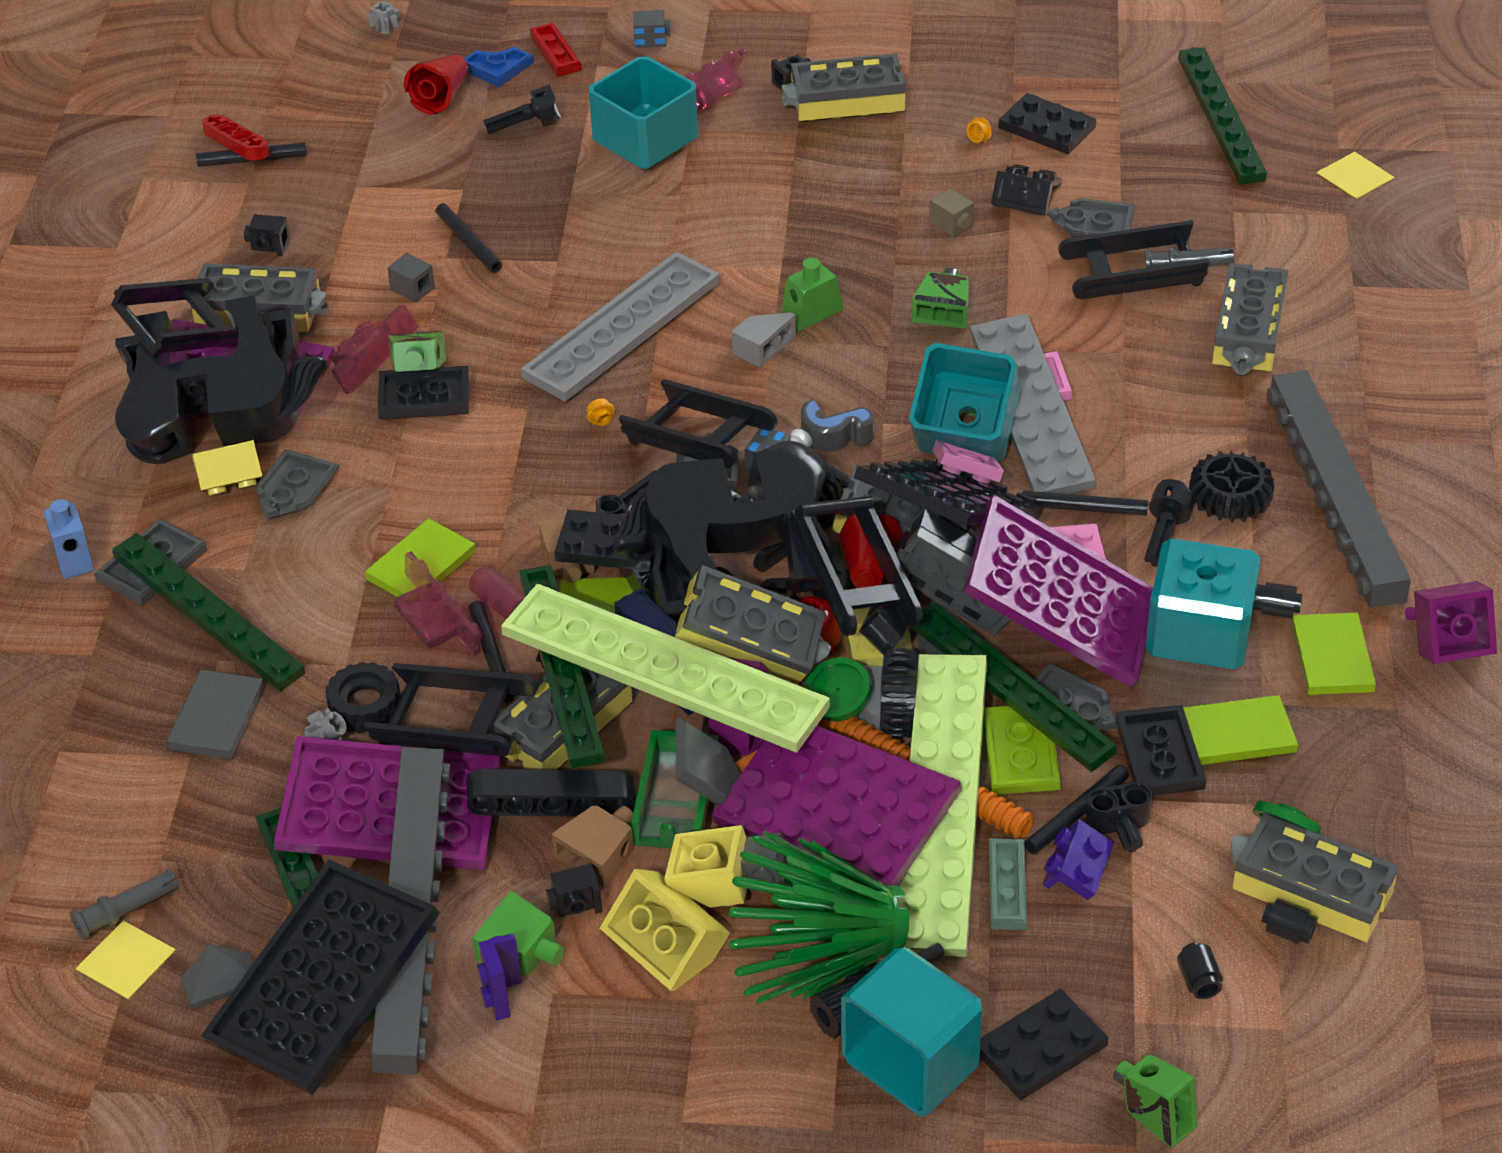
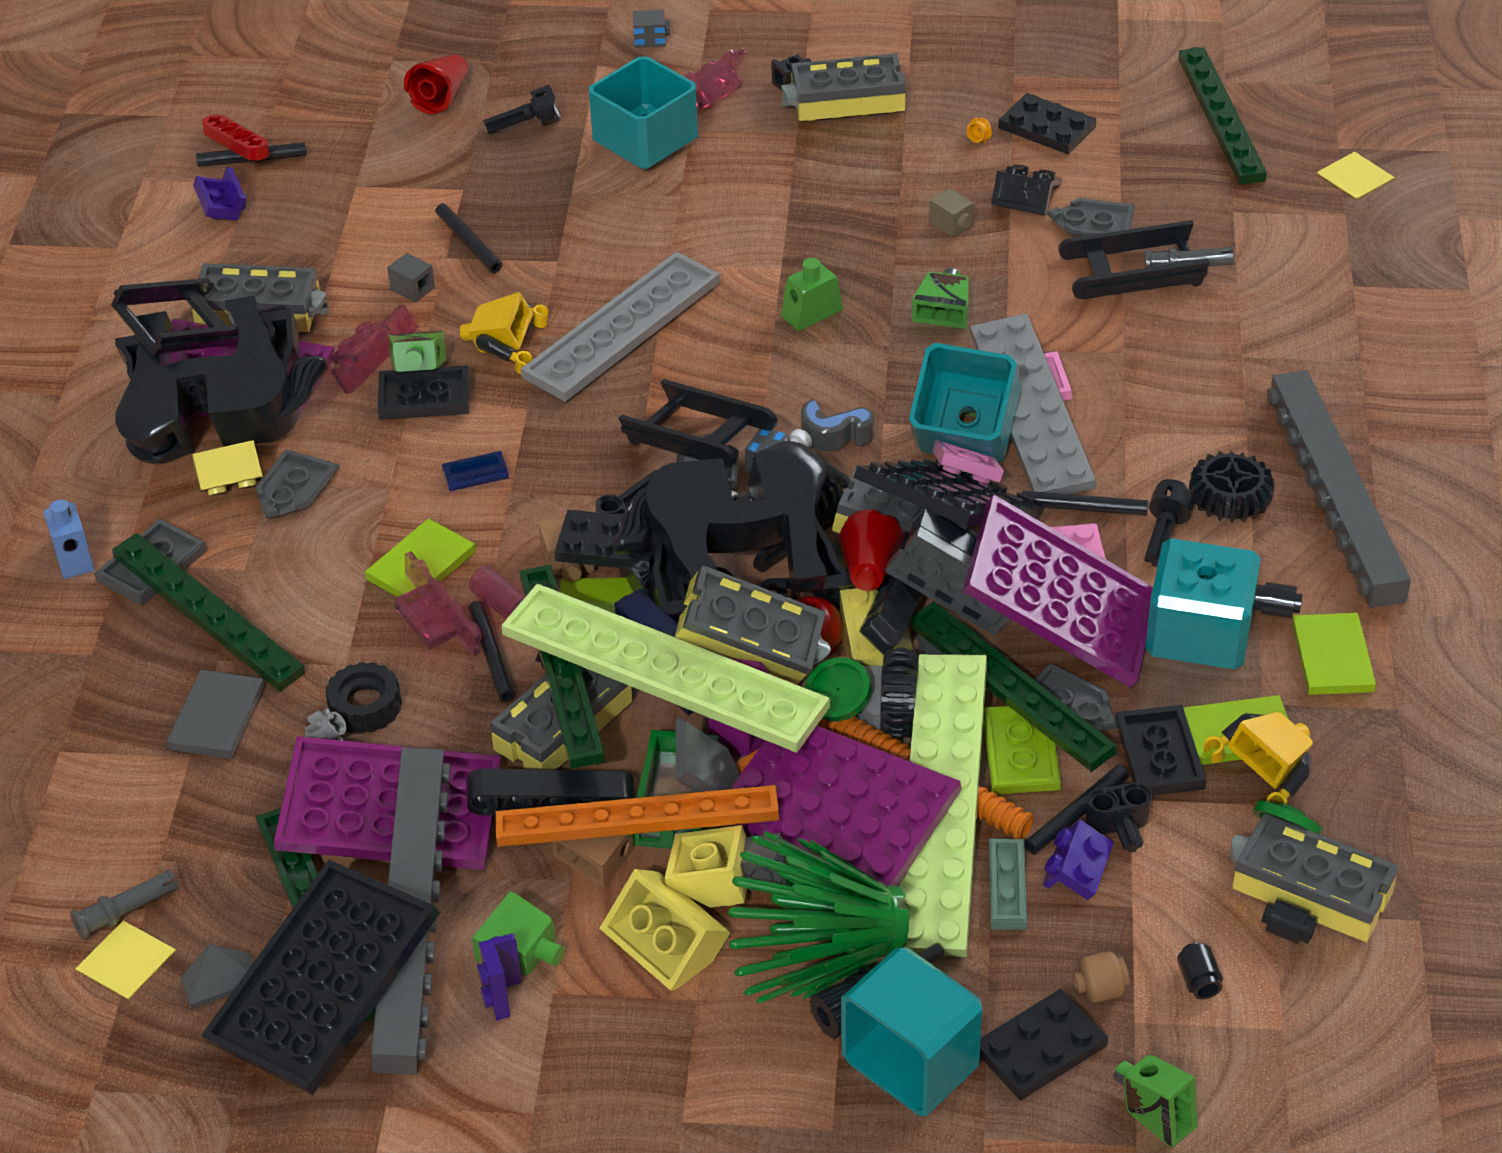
black brick [244,214,290,256] -> none
black piece [363,663,539,756] -> none
light grey gear [368,2,401,34] -> none
blue tile [464,46,534,87] -> none
red tile [529,22,582,77] -> none
black brick [546,864,602,917] -> none
light orange plate [587,398,615,426] -> none
light grey slope [731,312,796,368] -> none
black piece [789,496,923,636] -> none
dark grey piece [1212,263,1288,375] -> none
magenta piece [1405,581,1497,664] -> none
none -> dark purple bracket [193,167,246,221]
none -> clear blue tile [442,451,509,492]
none -> yellow torso [460,292,548,374]
none -> orange plate [496,785,779,847]
none -> medium nougat head [1073,951,1130,1003]
none -> yellow torso [1203,712,1313,805]

